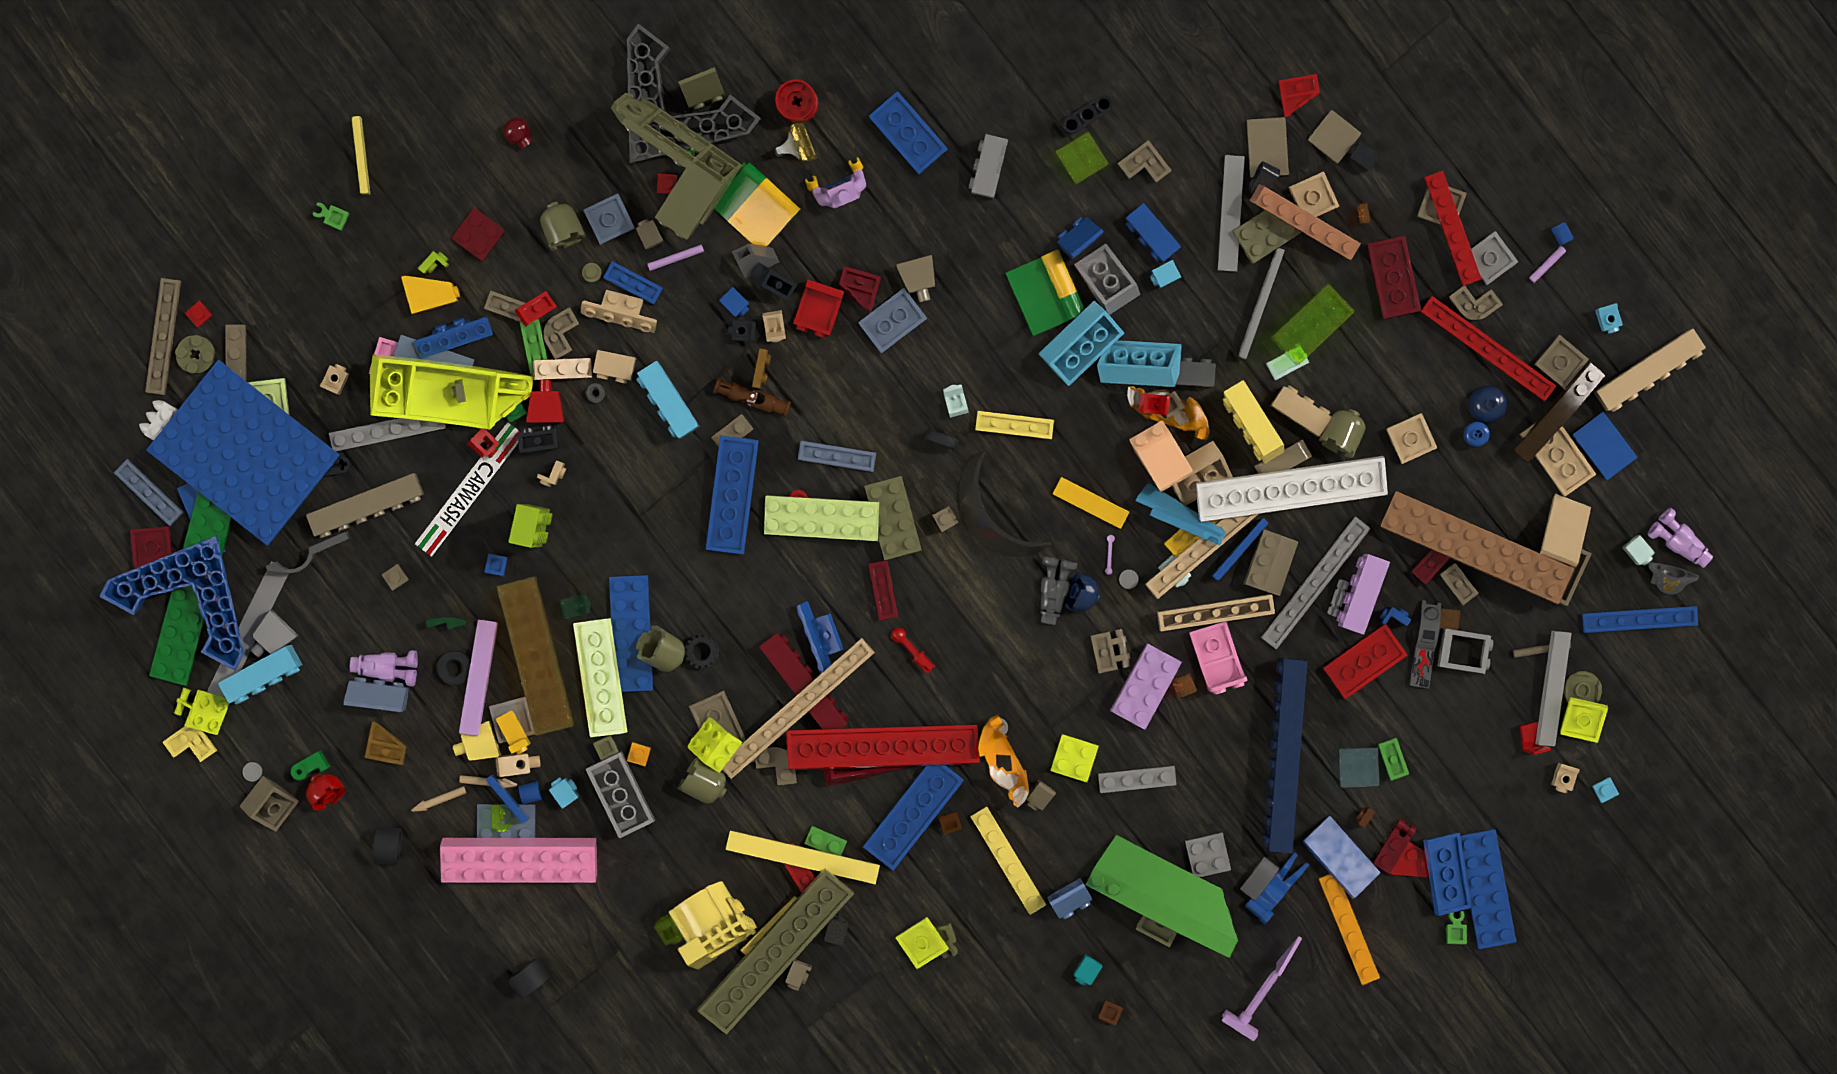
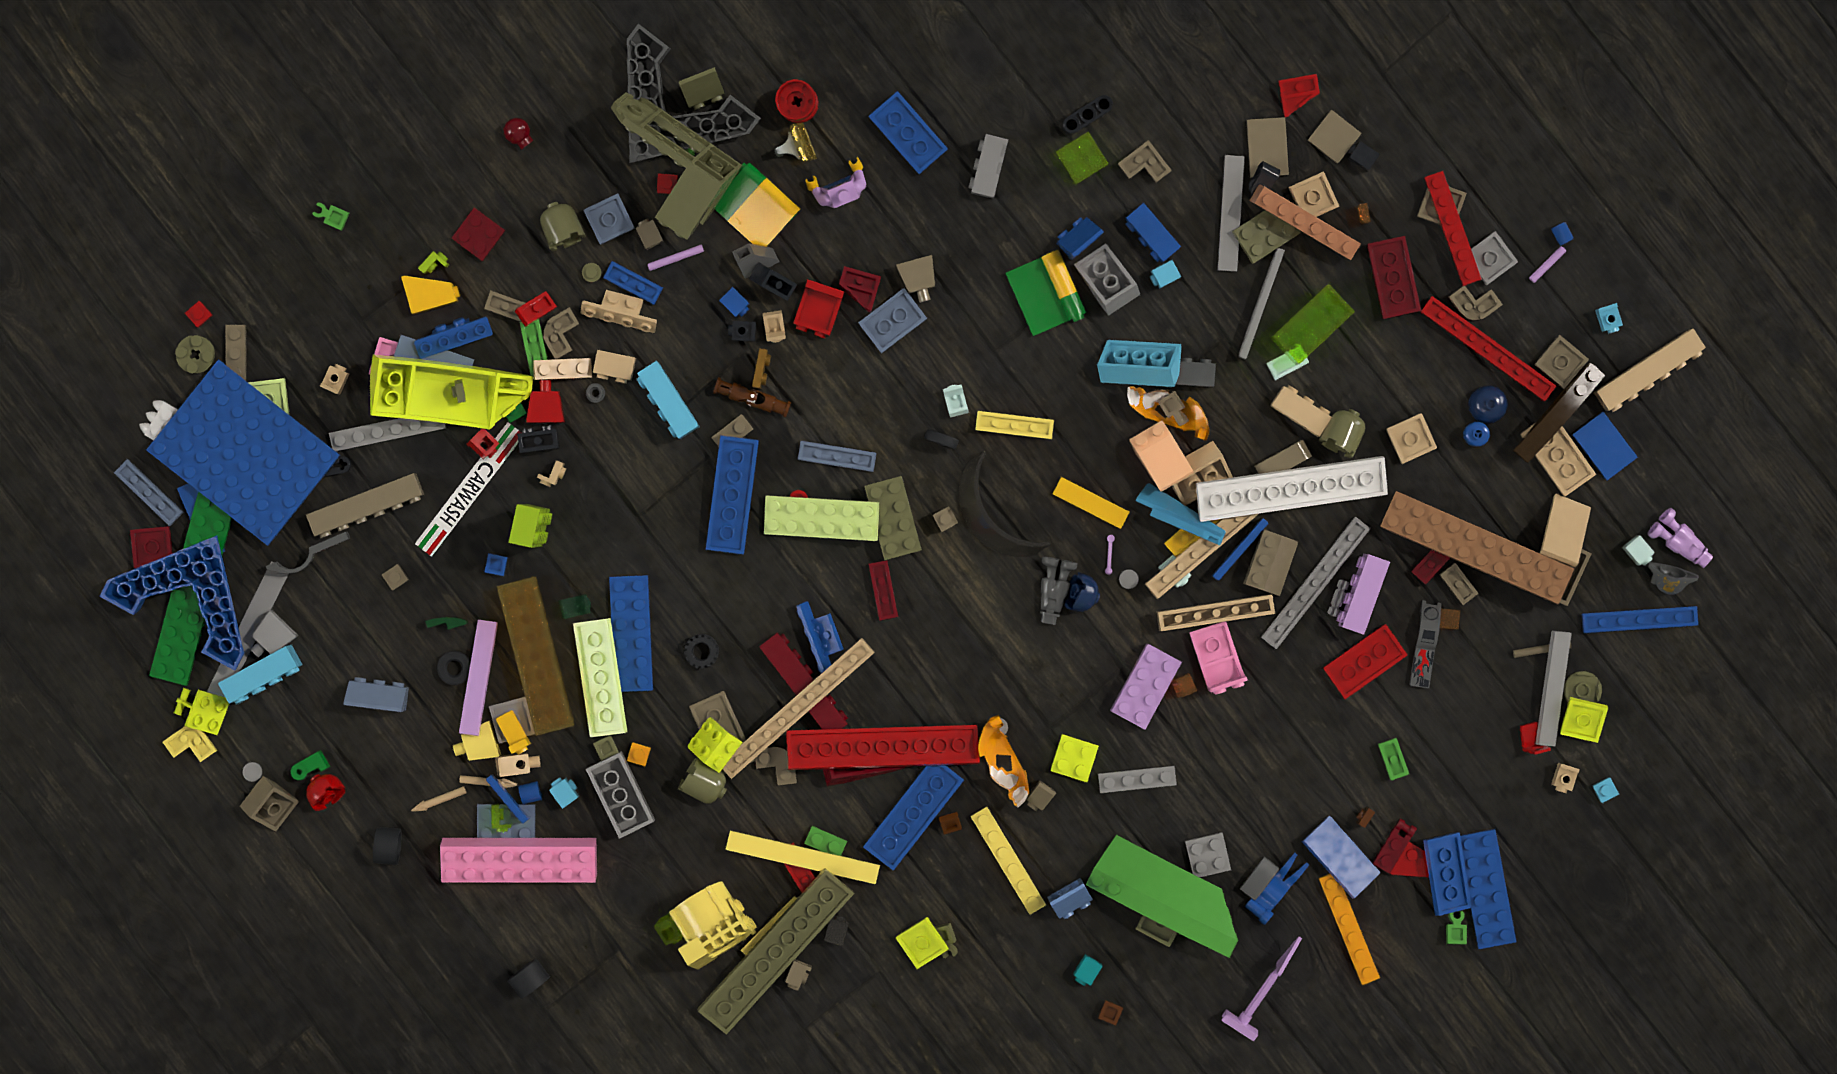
dark tan tile [145,278,181,395] -> none
lavender piece [350,650,418,686] -> none
light yellow tile [352,116,370,195] -> none
pearl gold wing [365,721,407,765] -> none
olive cylinder [636,626,685,672] -> none
red pin [891,628,935,674] -> none
medium azure brick [1039,301,1124,386] -> none
dark tan plate [1091,629,1131,673] -> none
red bracket [1138,393,1170,415] -> none
light yellow brick [1223,380,1284,464] -> none
dark blue brick [1263,658,1308,853] -> none
clear light blue plate [1339,747,1379,788] -> none
blue bracket [1379,607,1411,626] -> none
light grey window [1437,628,1493,674] -> none

